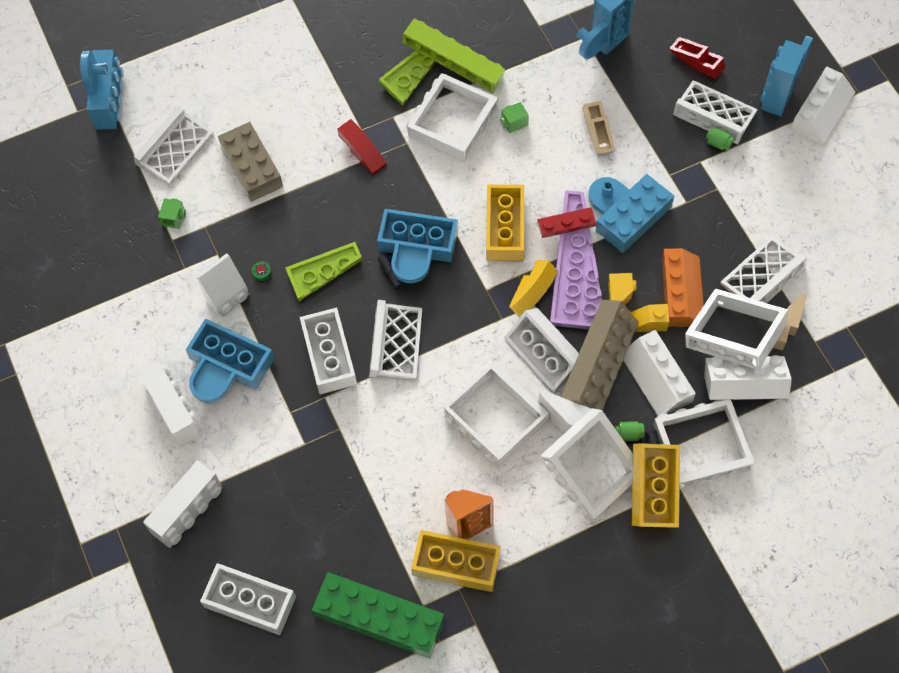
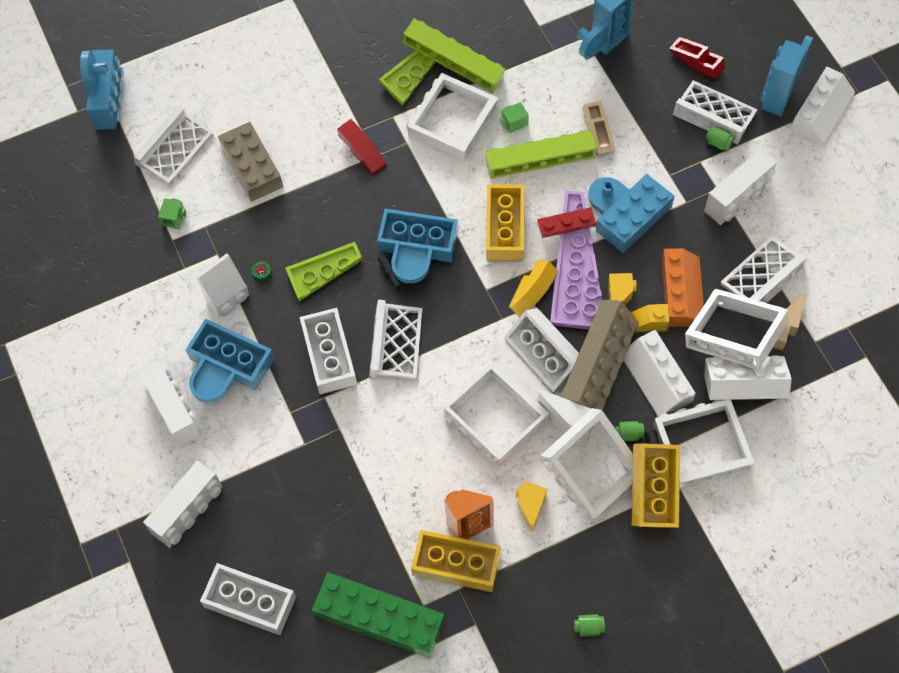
none -> lime brick [485,130,597,179]
none -> yellow slope [515,481,547,531]
none -> bright green brick [574,614,605,637]
none -> white brick [704,149,777,225]

